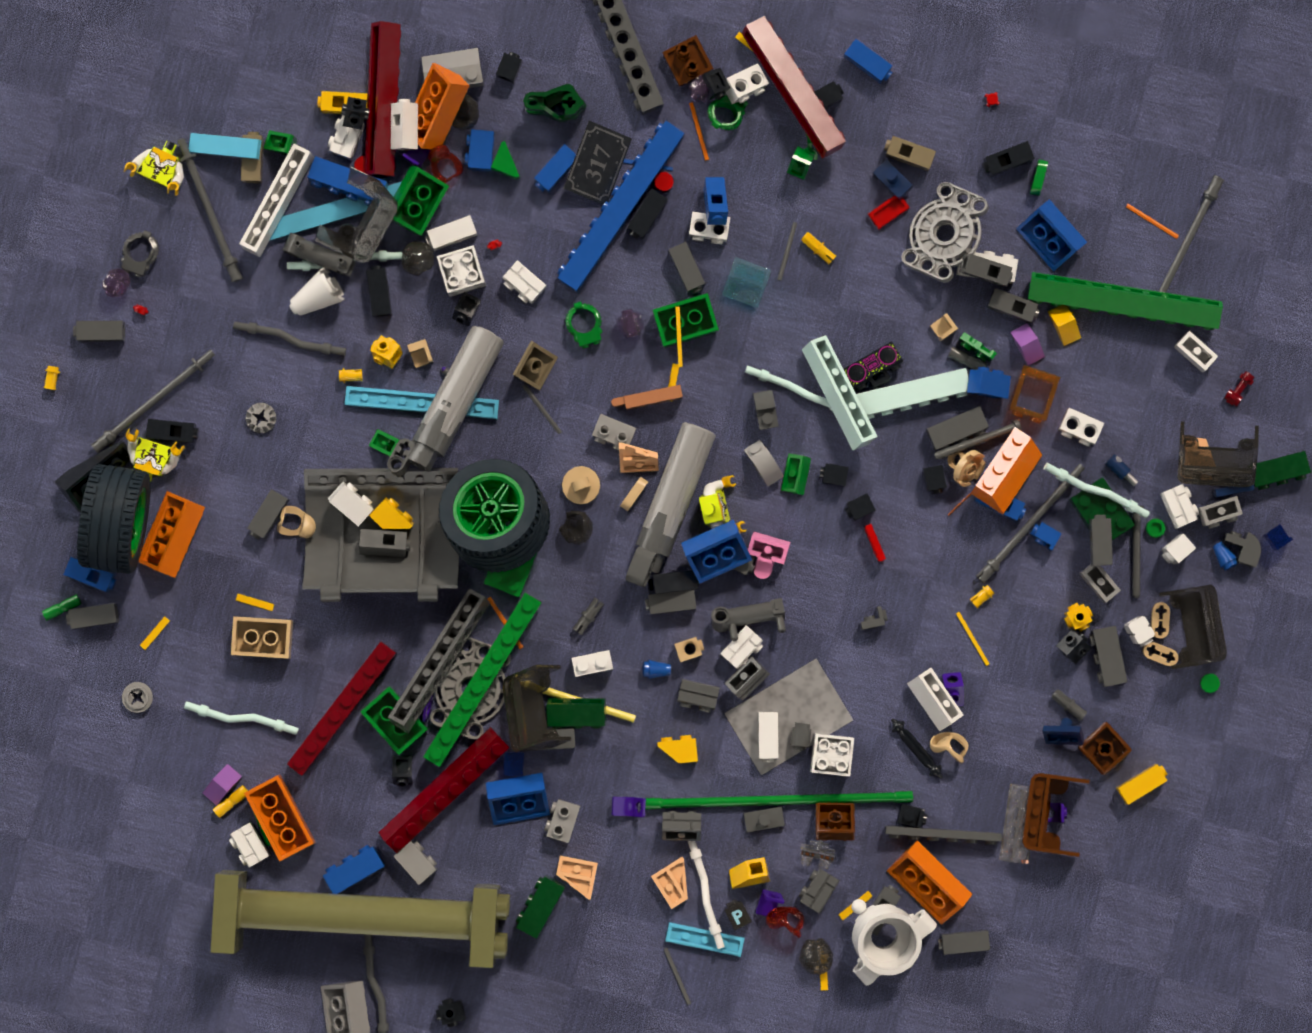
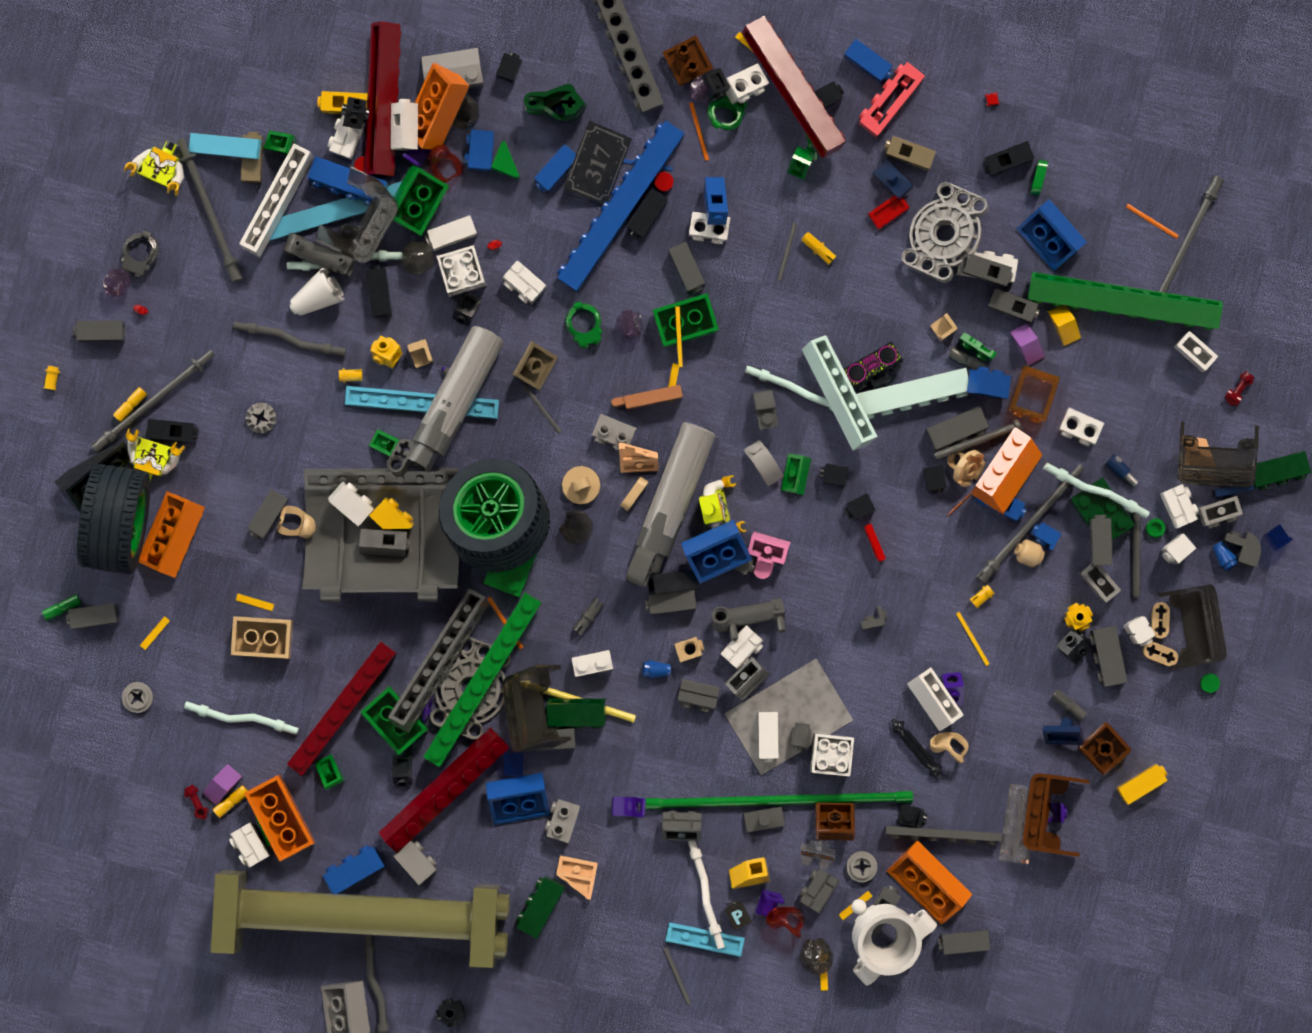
blue brick [63,557,117,592] -> none
light nougat wing [651,857,688,909] -> none
yellow slope [657,735,698,763] -> none
clear light blue slope [722,257,772,308] -> none
none -> yellow piece [113,387,148,422]
none -> dark red bar [183,784,209,820]
none -> green slope [315,754,345,790]
none -> light grey gear [846,851,877,882]
none -> coral brick [859,62,925,138]
none -> tan head [1014,539,1044,567]

